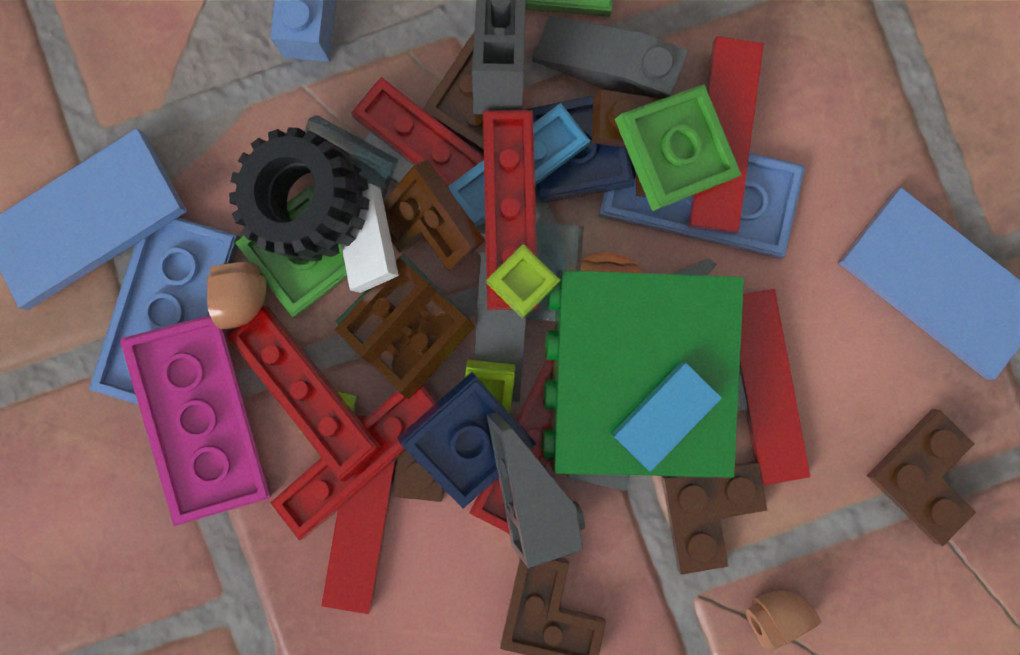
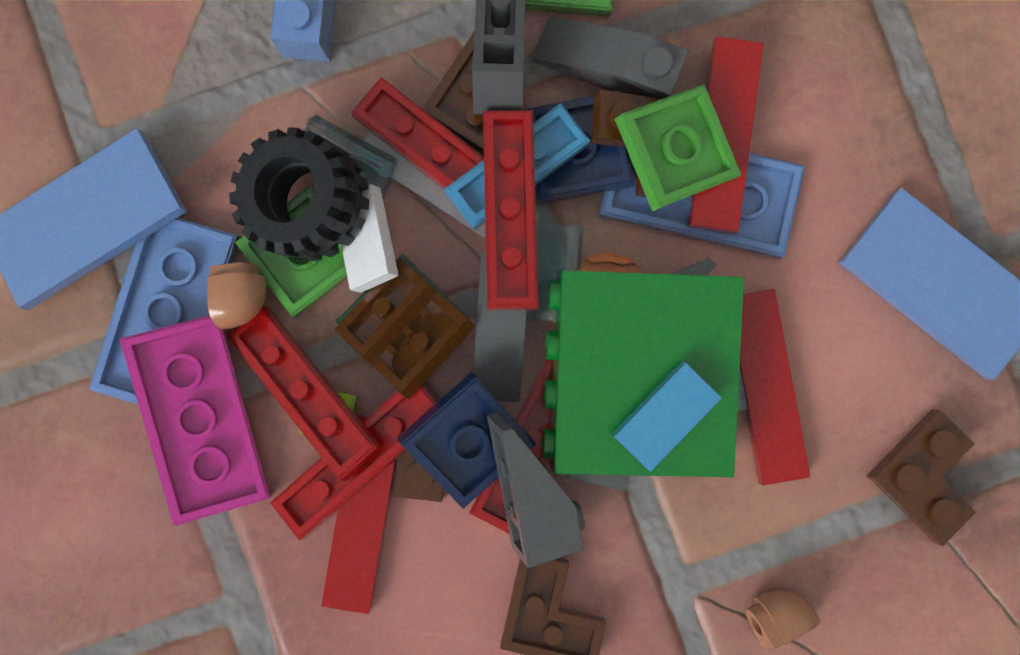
reddish brown plate [383,159,485,271] -> none
lime tile [465,359,515,413] -> none
lime tile [486,244,560,319] -> none
reddish brown plate [661,461,768,575] -> none

